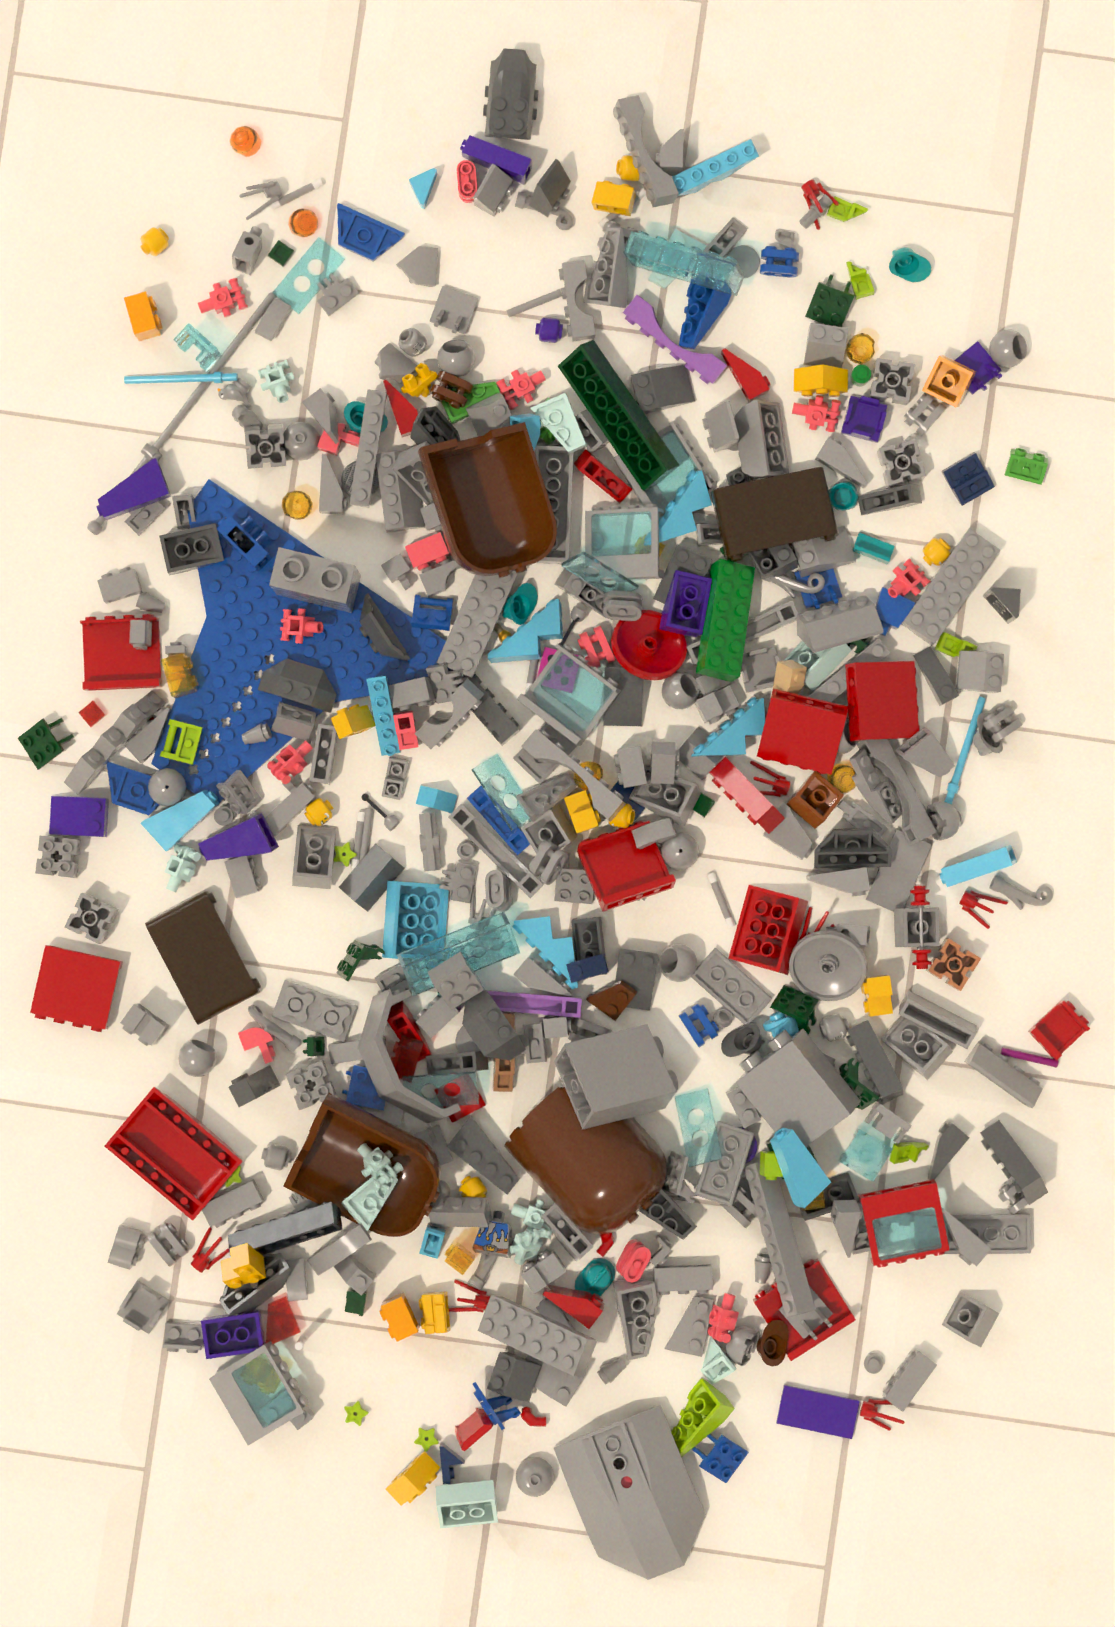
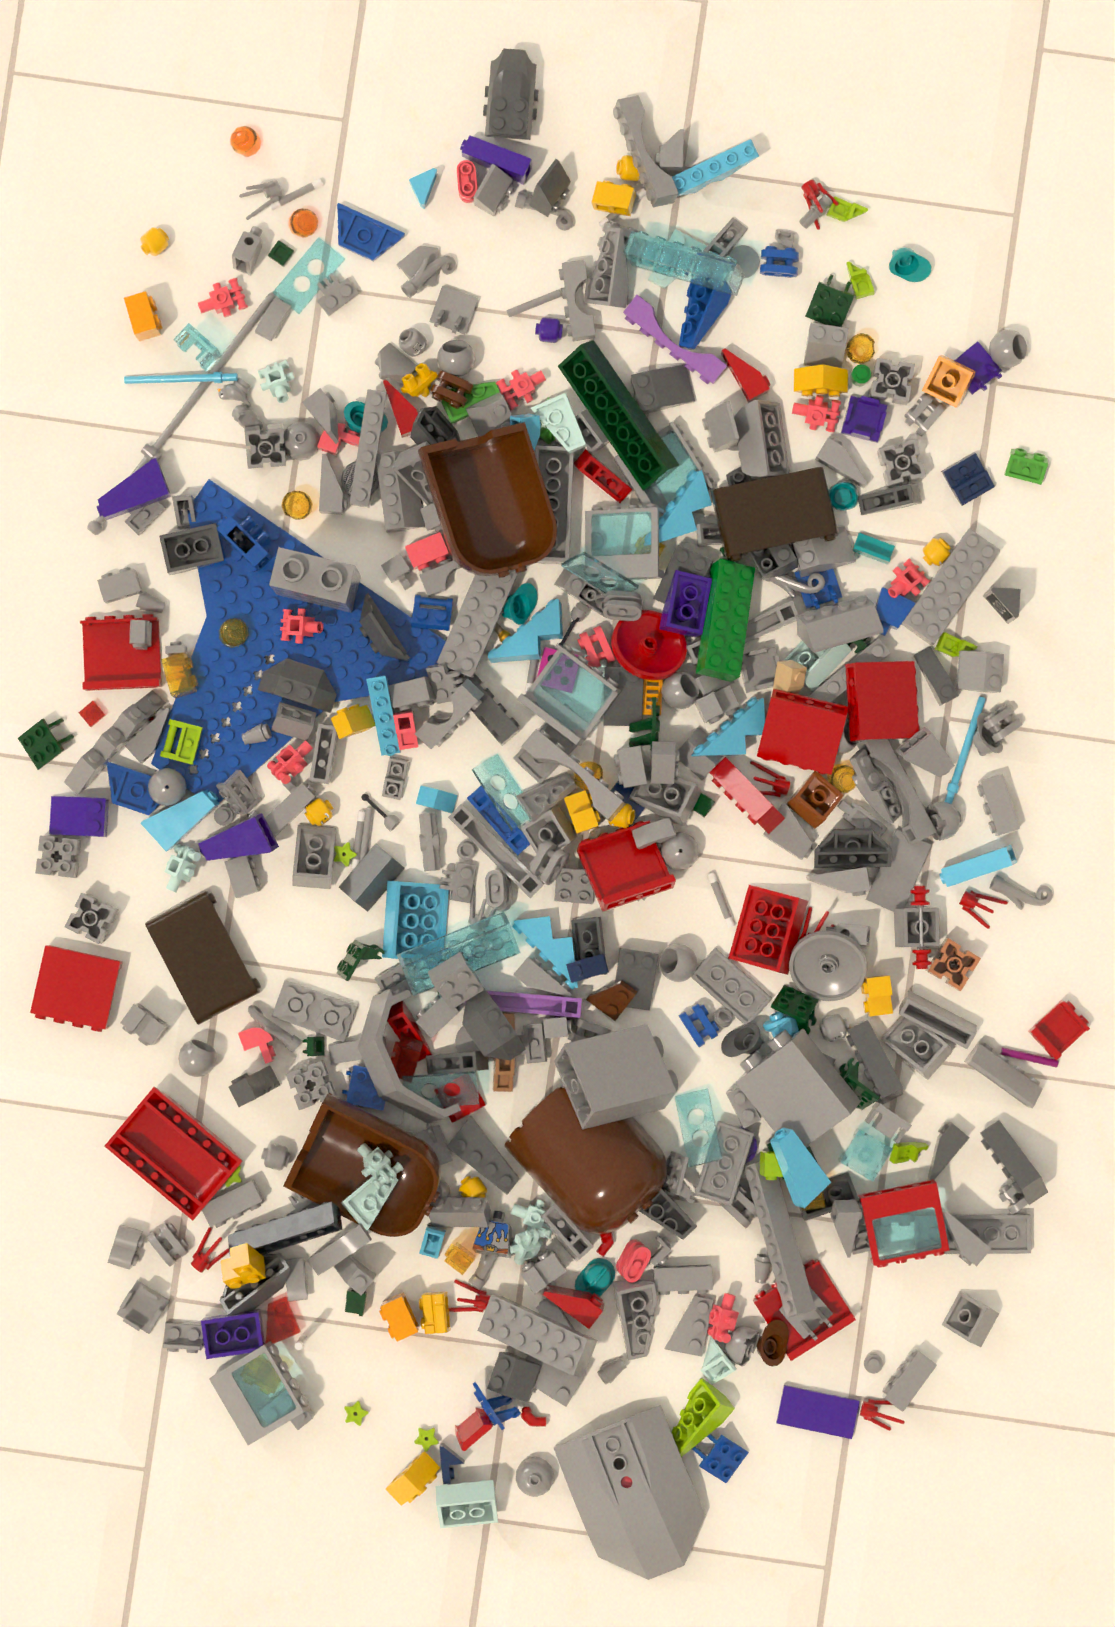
none -> clear yellow hair [218,618,249,648]
none -> light grey plant [400,256,456,298]
none -> dark green plate [629,697,660,751]
none -> light orange slope [642,679,663,716]
none -> light grey brick [977,774,1020,836]

